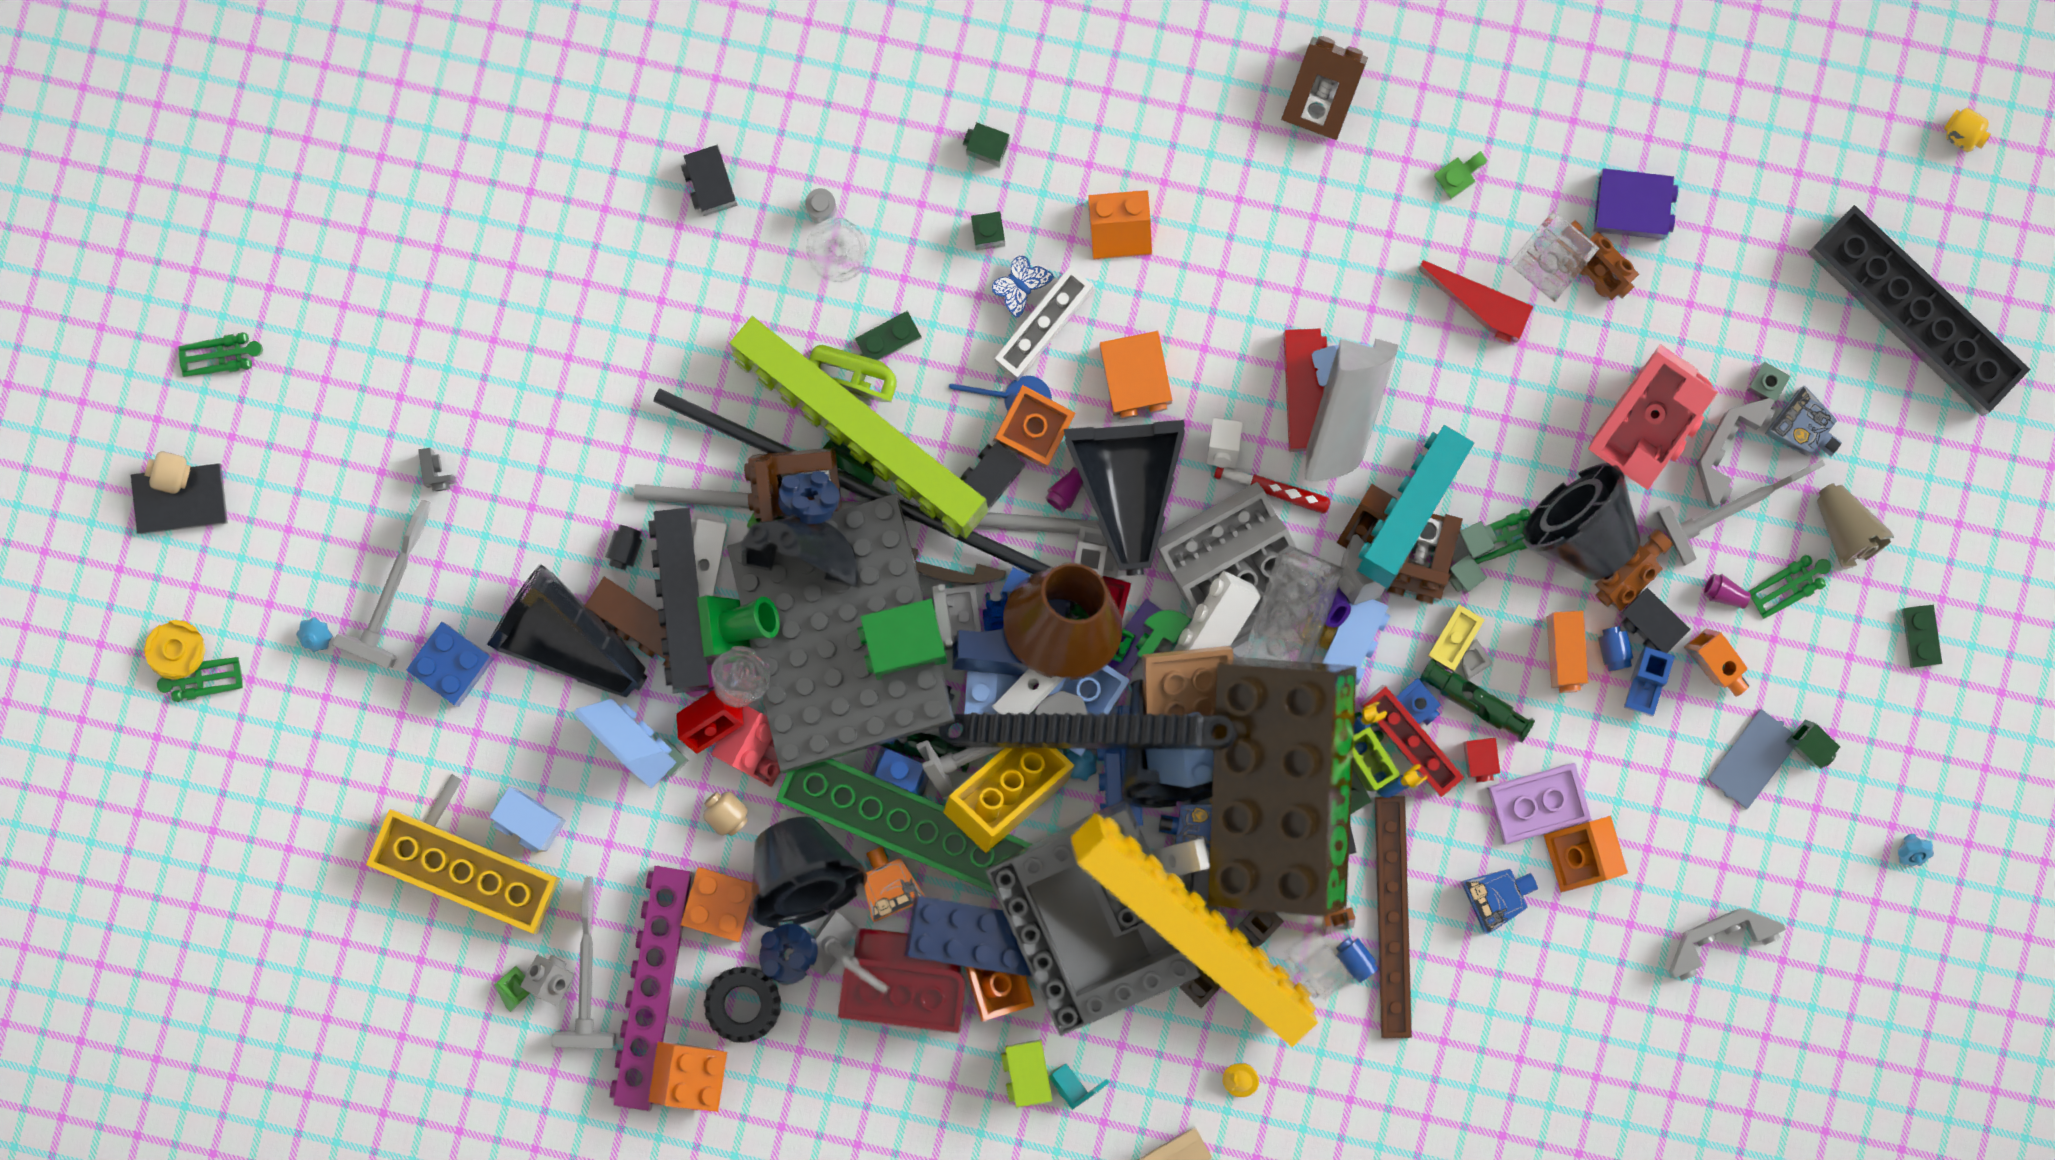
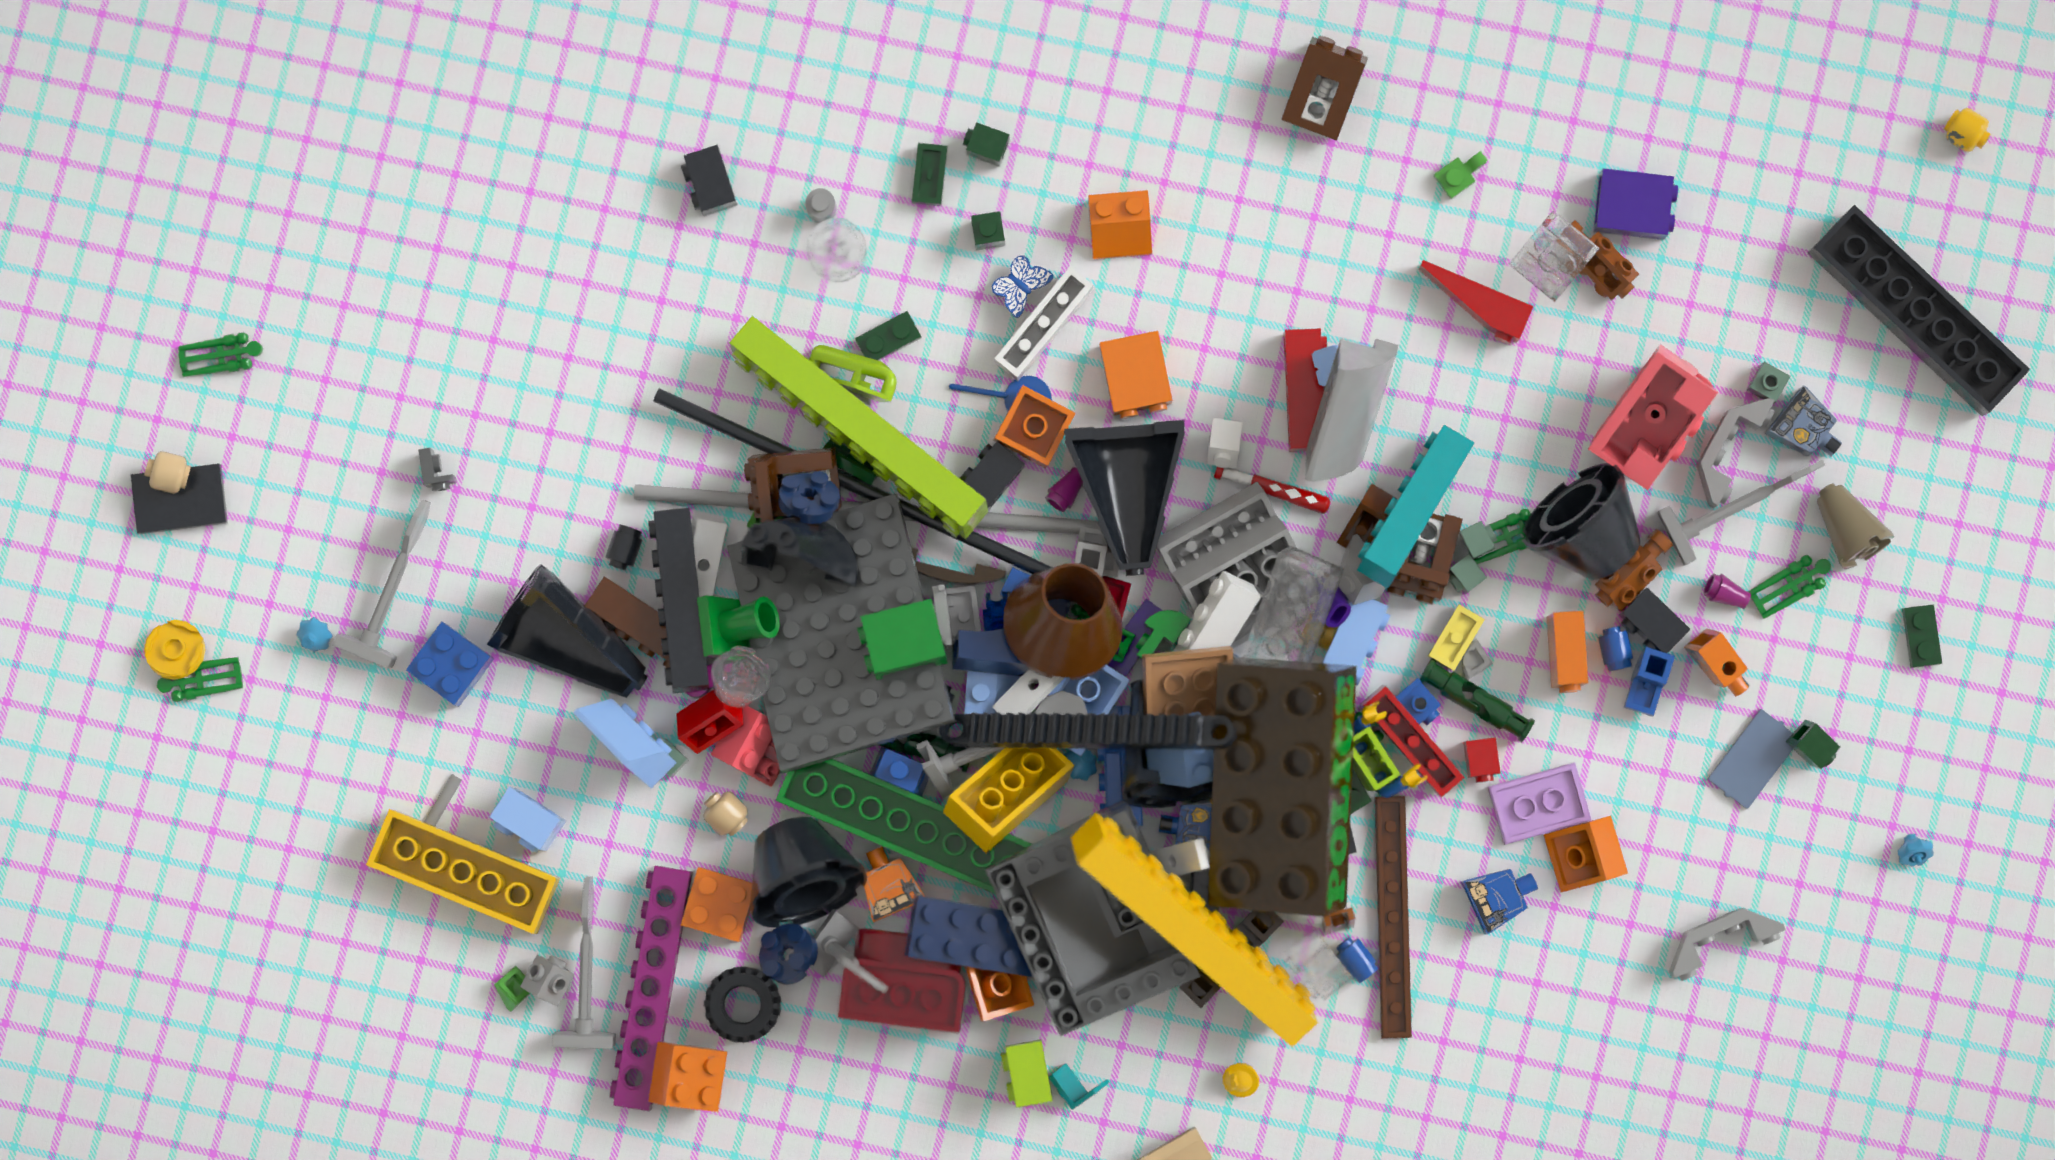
none -> dark green plate [912,143,948,206]

